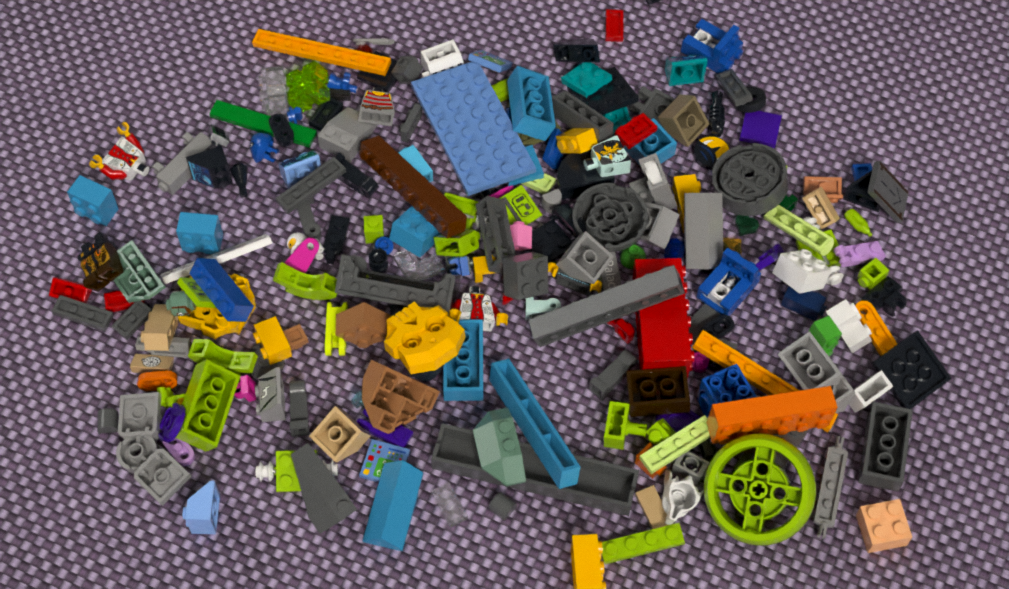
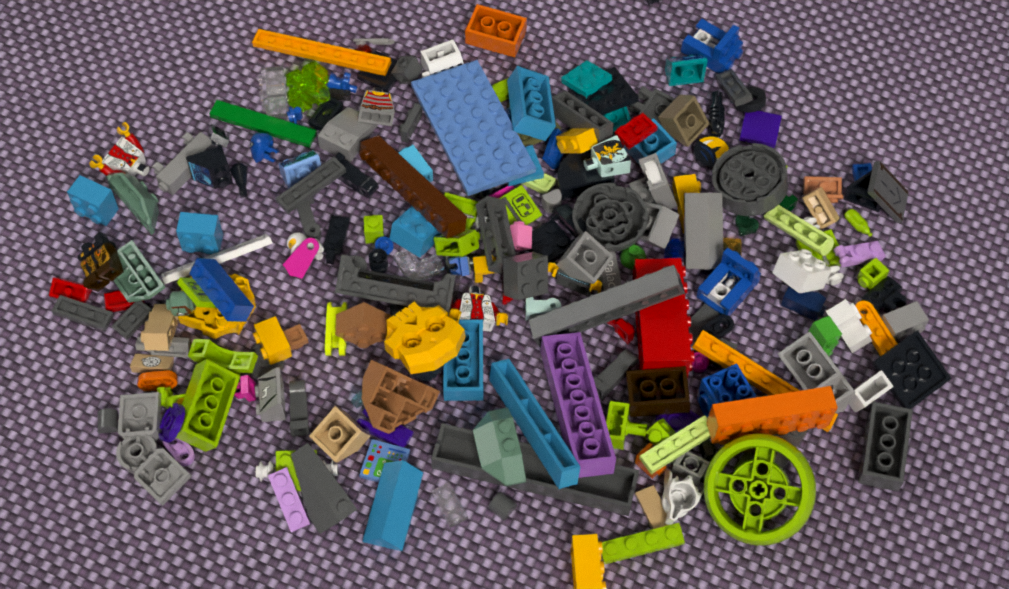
light blue slope [182,481,220,534] -> none
black plate [269,114,295,147] -> none
lime arch [273,262,337,300] -> none
medium blue tile [468,50,513,73] -> none
black slope [553,39,600,63] -> none
red tile [606,9,623,42] -> none
dark purple hinge [755,244,784,271] -> none
light grey plate [813,436,848,539] -> none
light nougat brick [856,499,912,553] -> none
none -> sand green wedge [106,173,159,235]
none -> lavender plate [268,467,311,532]
none -> orange brick [465,4,527,58]
none -> medium lavender brick [540,332,616,478]
none -> light grey brick [882,301,929,341]

